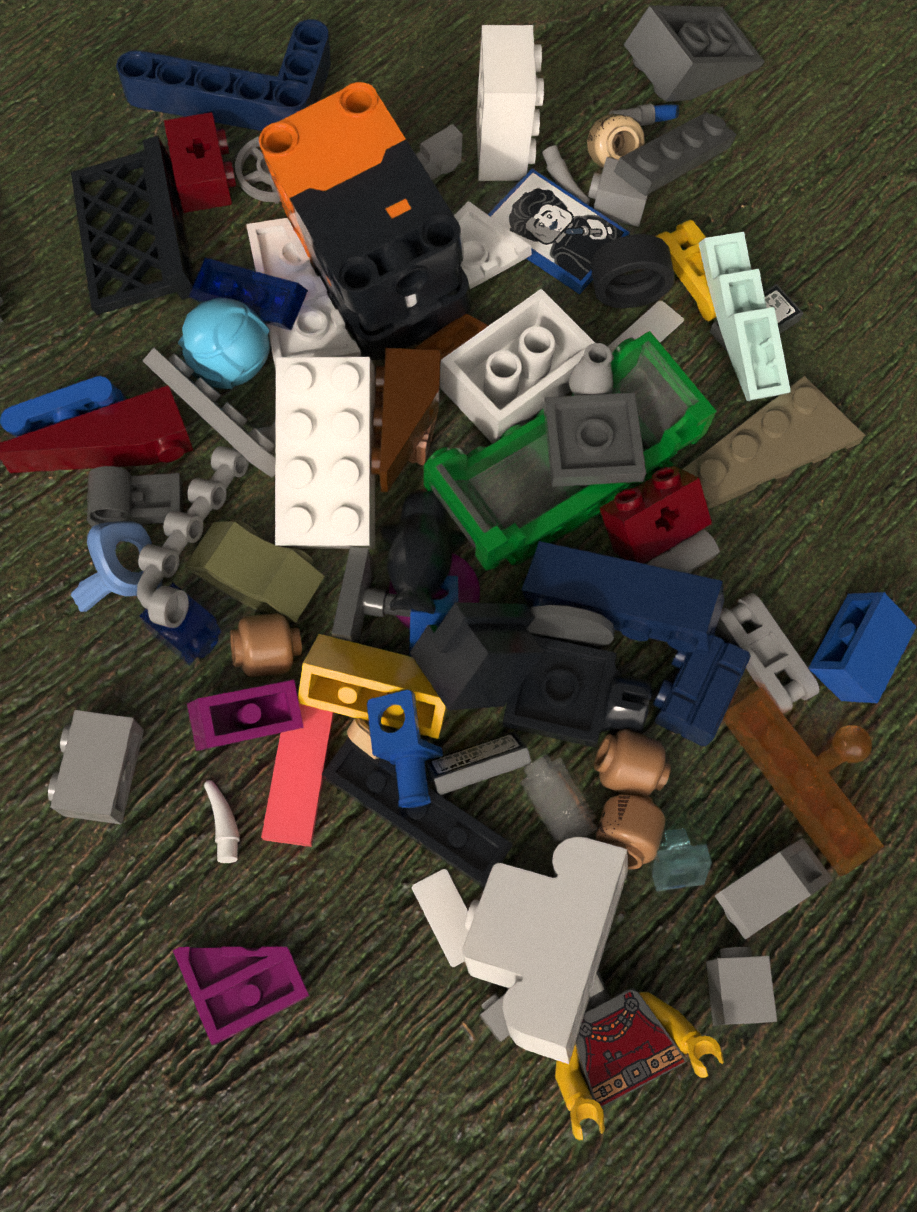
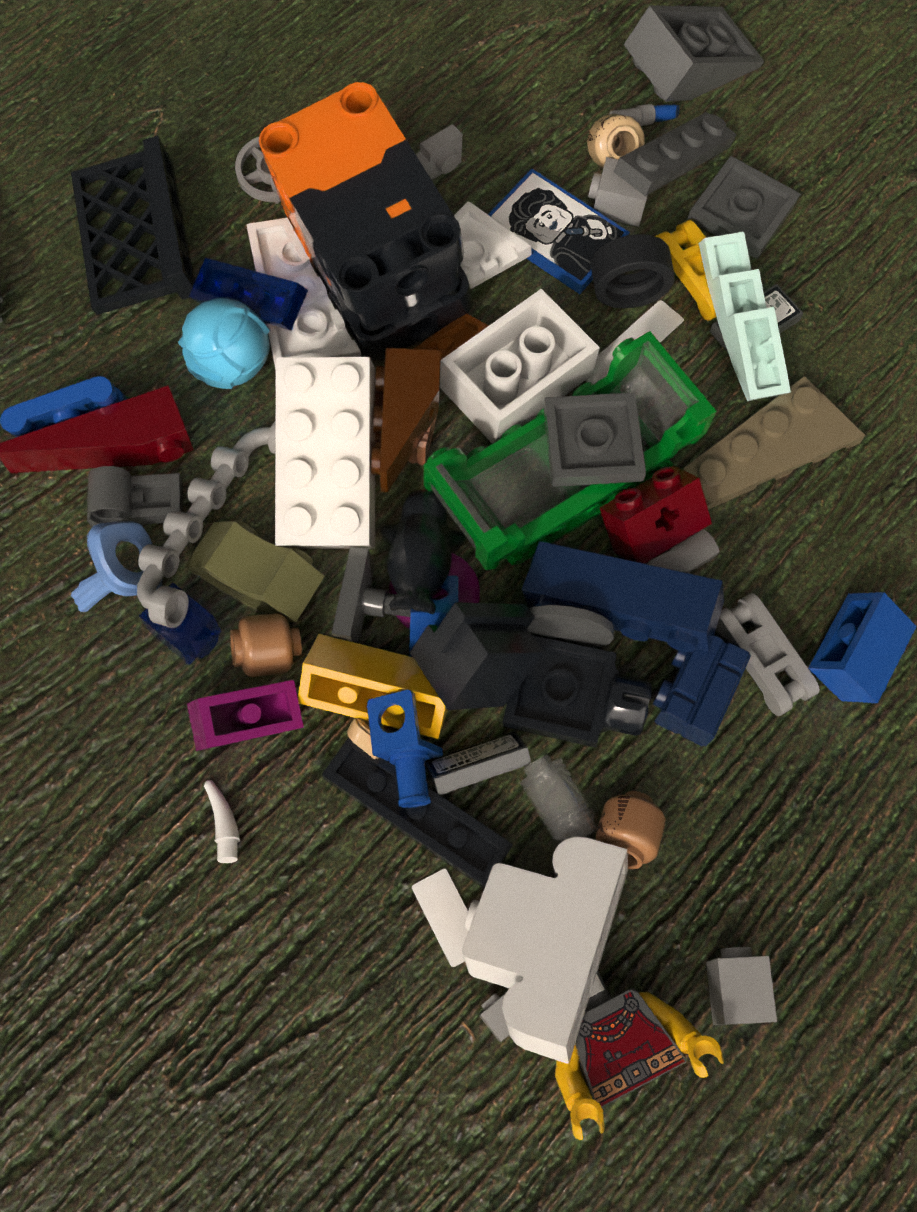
light grey brick [48,710,144,825] -> none
dark blue beam [116,19,331,131] -> none
light grey plate [143,348,276,478] -> none
dark red brick [164,112,236,213] -> none
magenta wing [173,947,310,1045] -> none
coral tile [261,696,335,847] -> none
white brick [476,25,544,181] -> none
light grey helmet [542,145,590,205] -> none
light grey cone [569,343,613,396] -> none
medium nougat head [594,729,671,797] -> none
clear light blue tile [651,828,712,891] -> none
light grey slope [715,838,833,939] -> none
clear orange plate [723,687,885,877] -> none
none -> dark grey plate [687,156,801,260]

